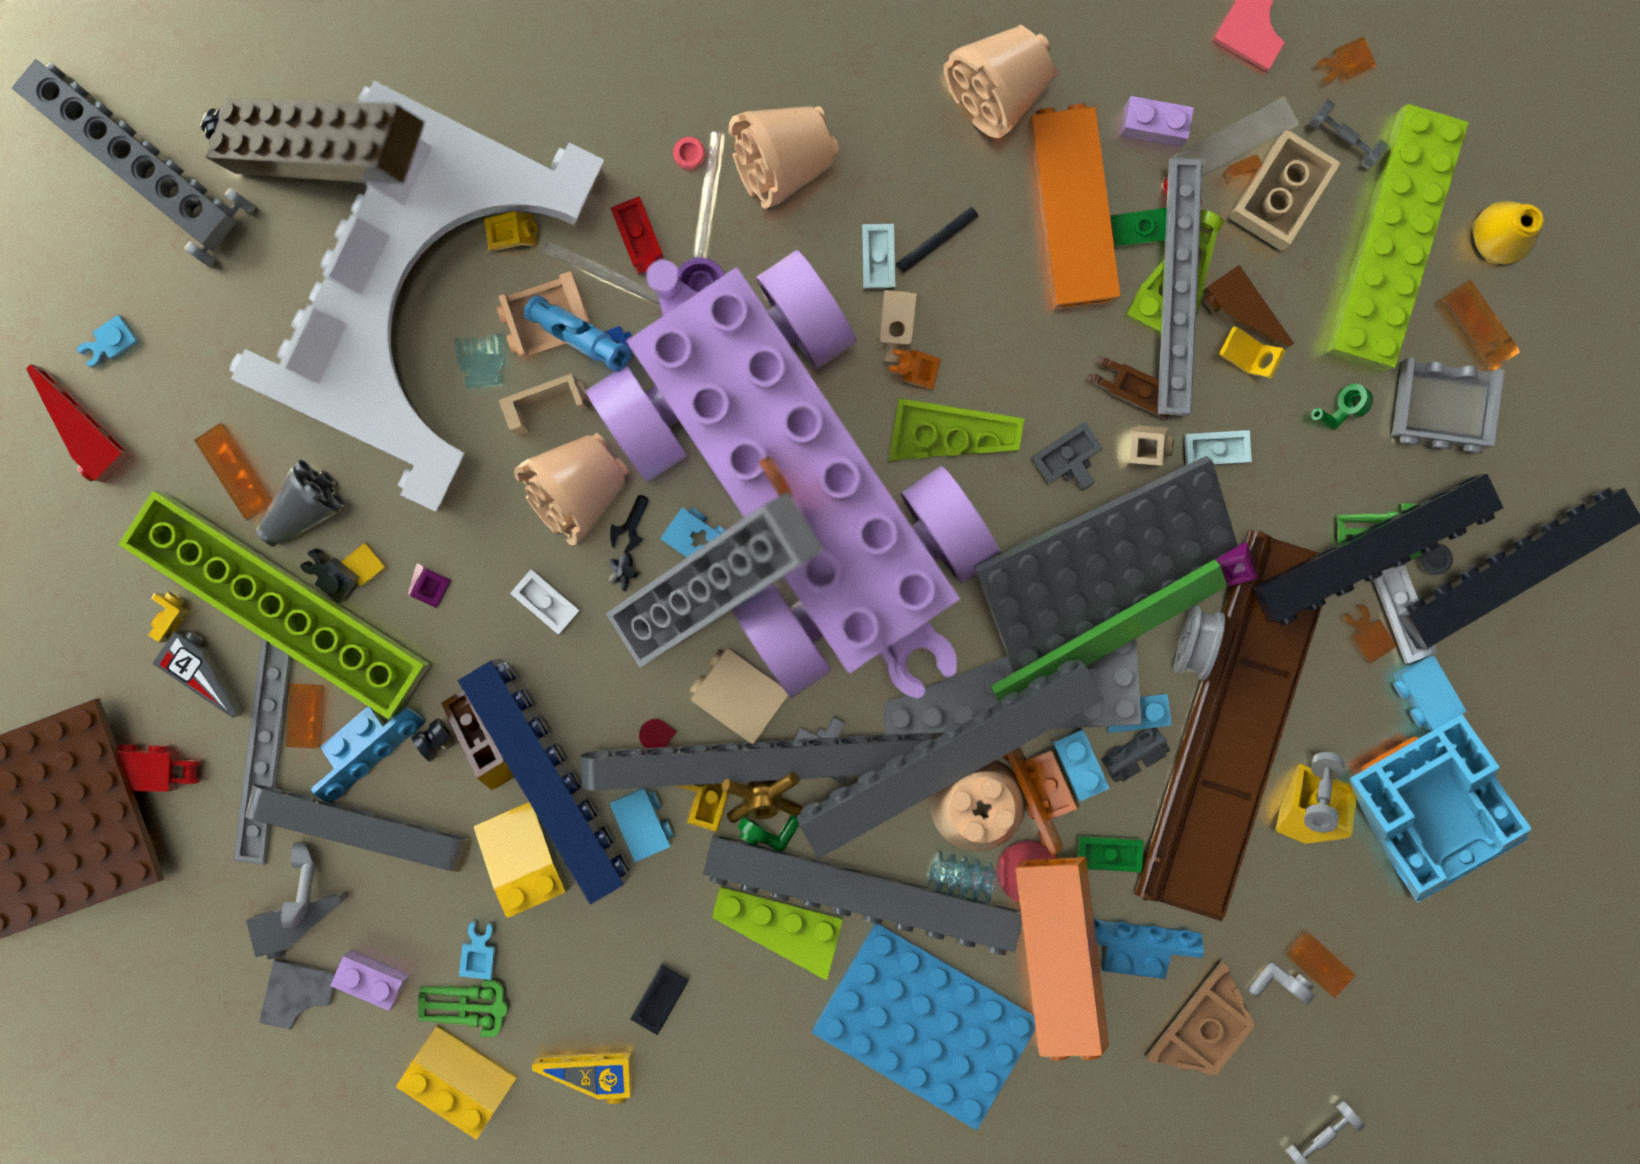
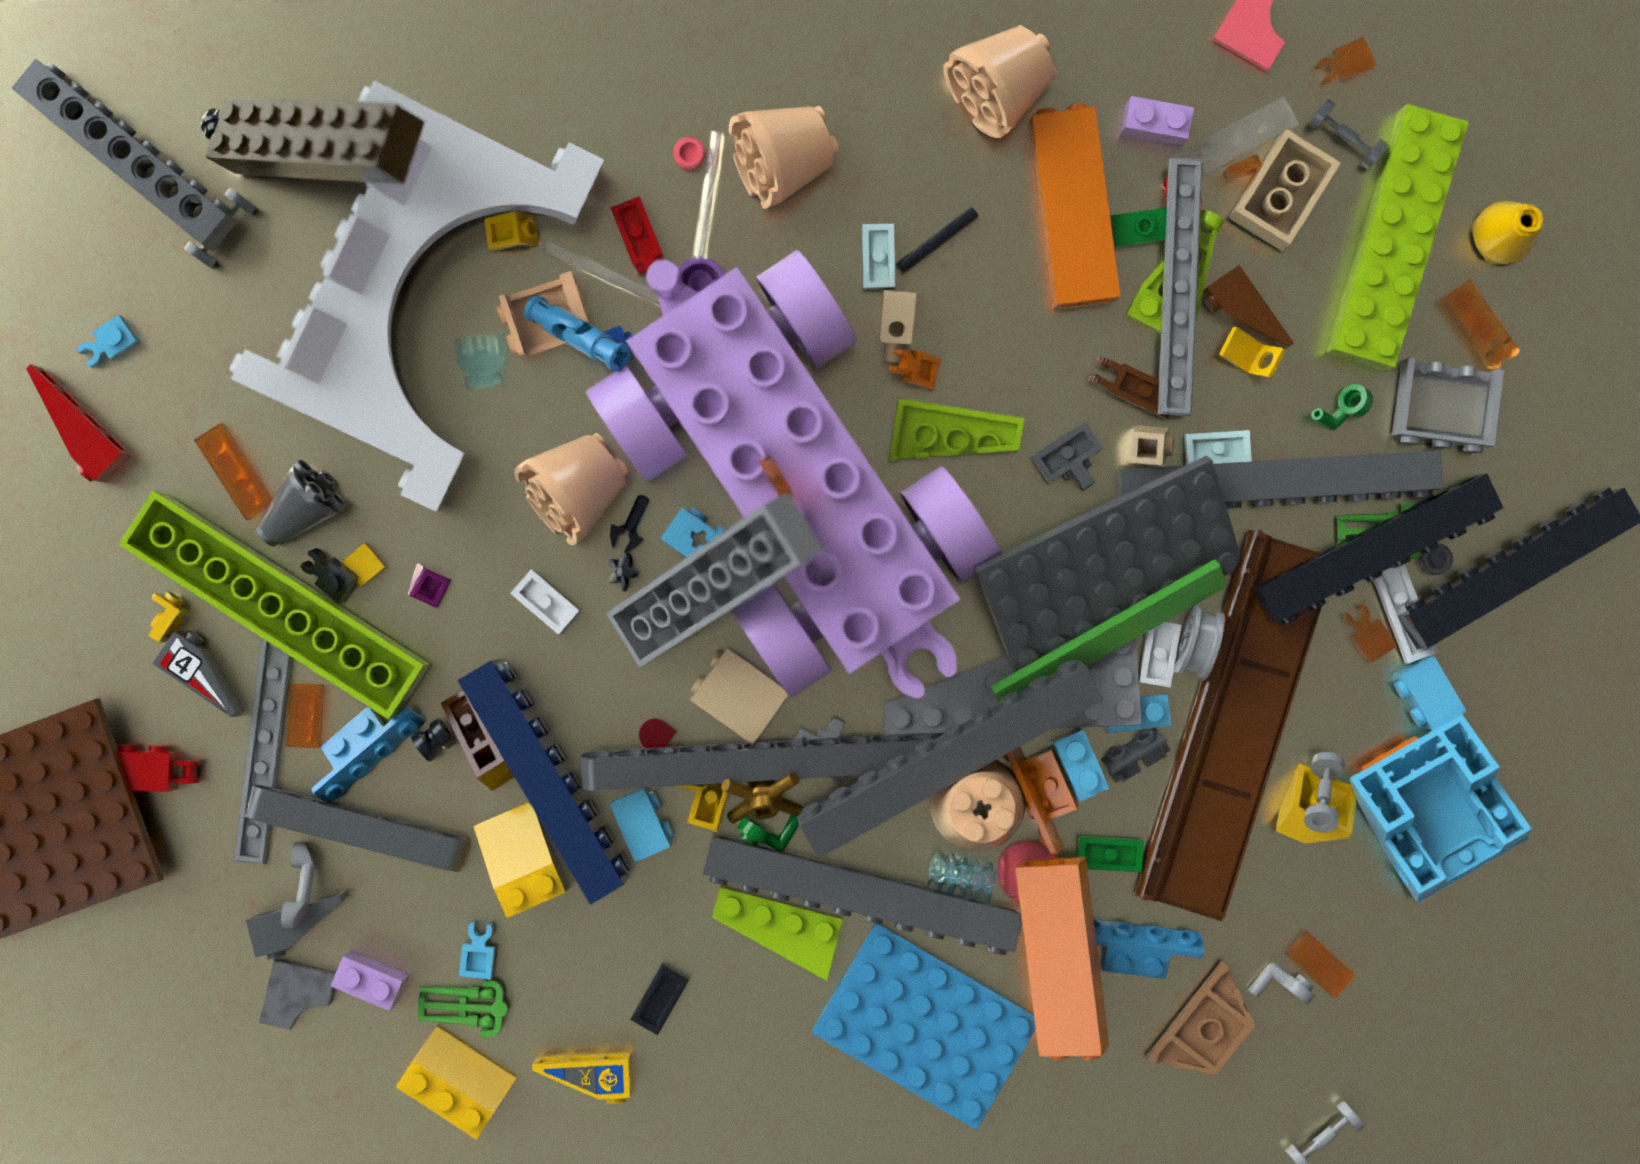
tan panel [498,373,591,436] -> none
magenta slope [1216,542,1257,587] -> none
none -> dark grey brick [1116,450,1443,509]
none -> white plate [1139,622,1181,688]

